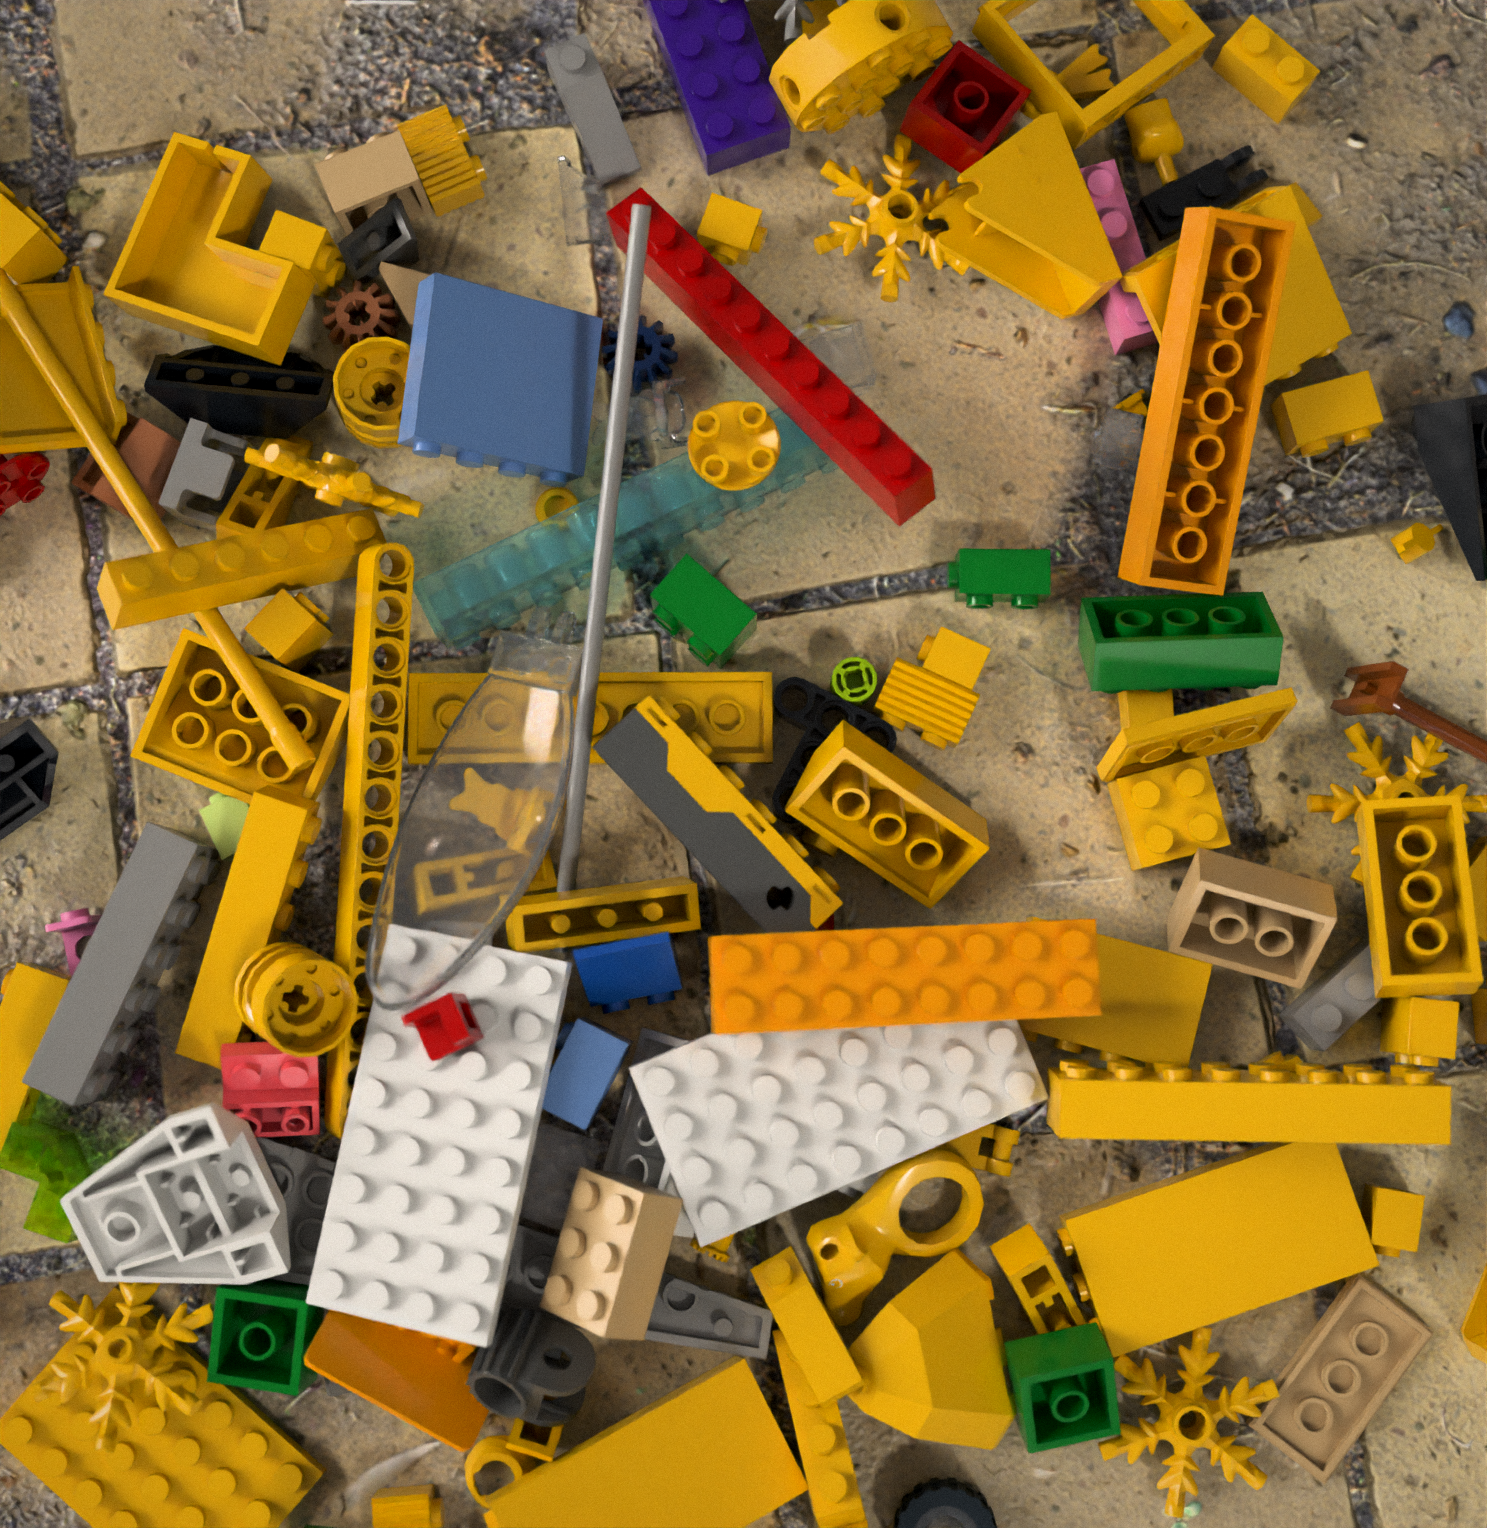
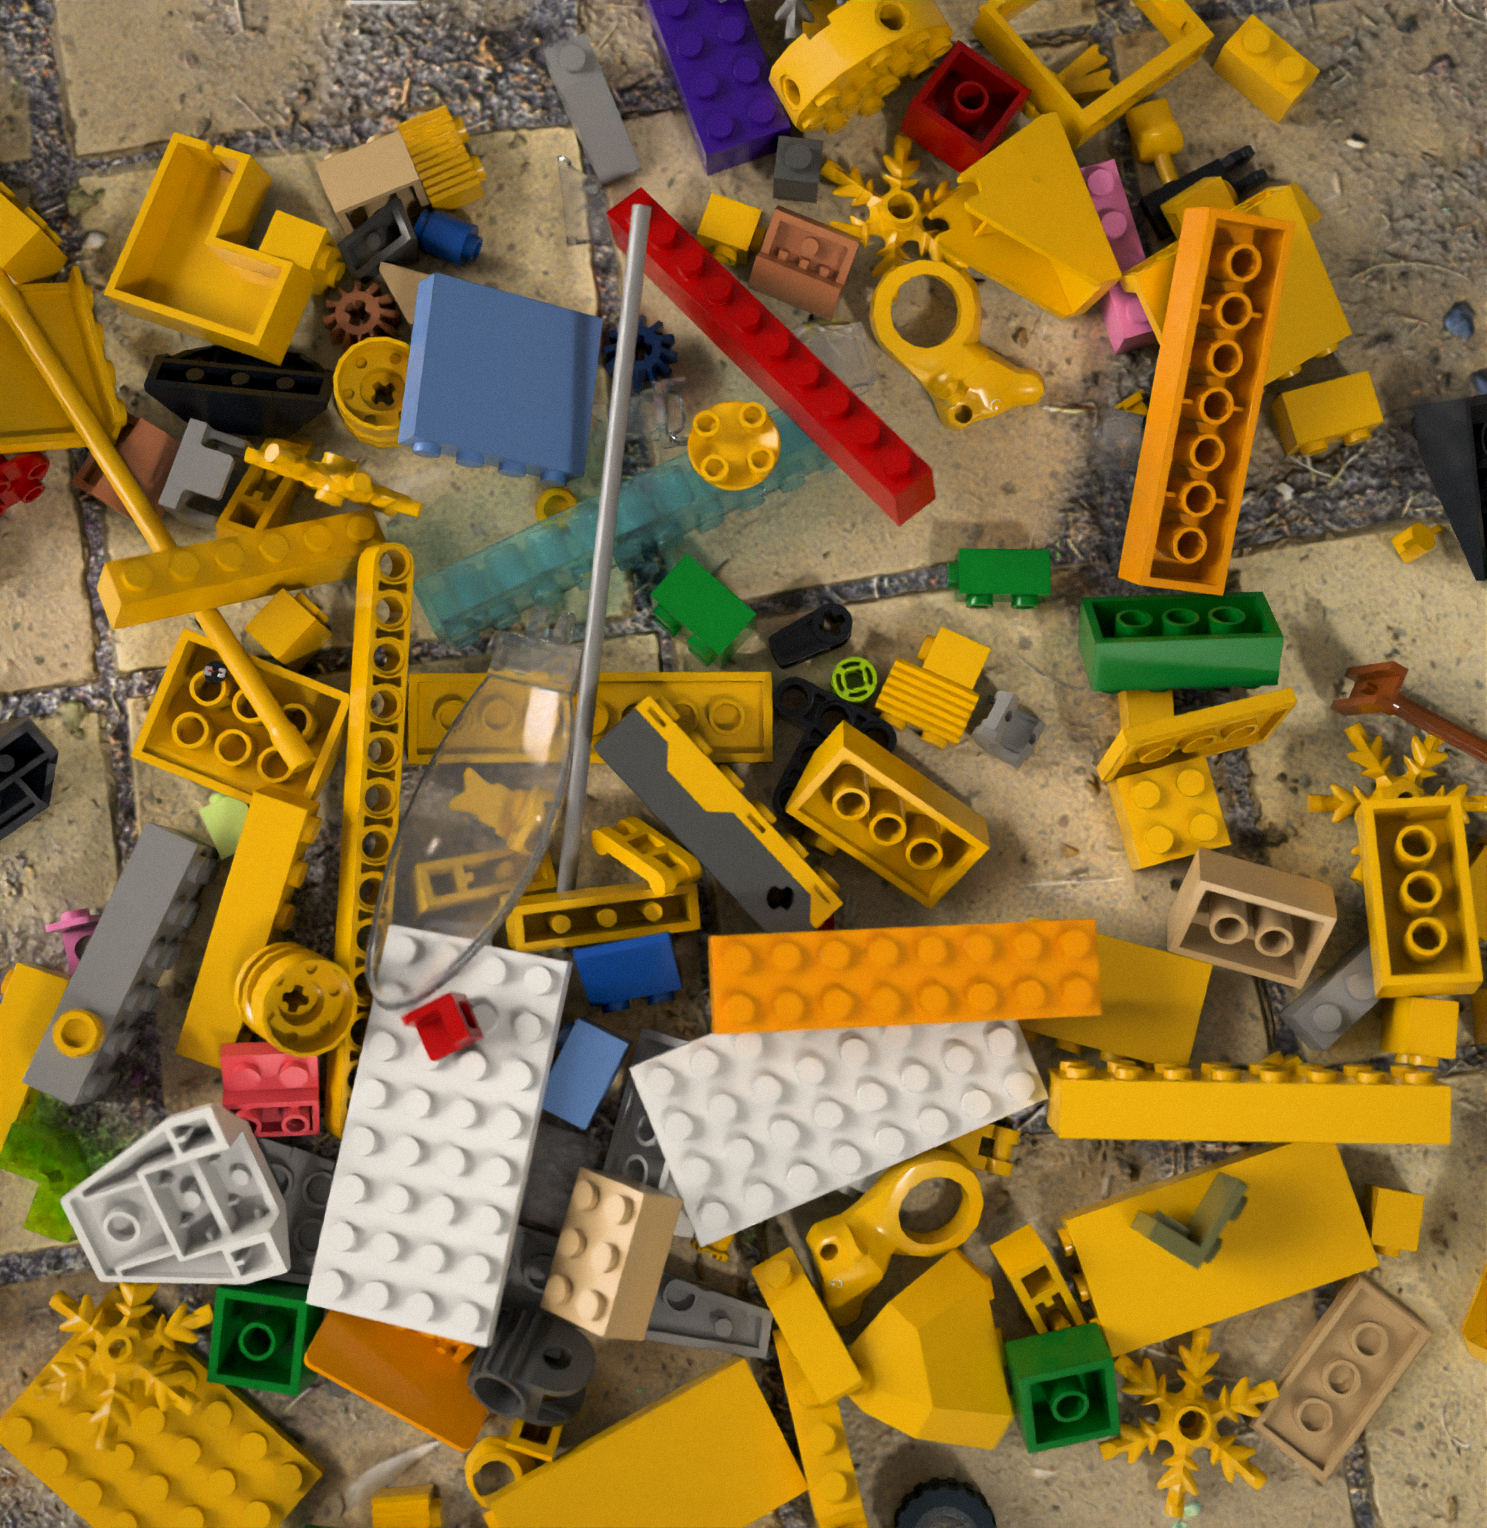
none -> yellow tile [52,1009,105,1058]
none -> black piece [204,660,227,684]
none -> blue brick [414,209,483,268]
none -> yellow plate [591,815,702,896]
none -> nougat brick [748,205,862,321]
none -> black piece [768,603,853,670]
none -> dark grey brick [773,136,823,203]
none -> yellow animal [869,259,1045,431]
none -> light grey piece [971,690,1046,768]
none -> olive bracket [1130,1172,1248,1270]
none -> yellow brick [1160,176,1238,240]

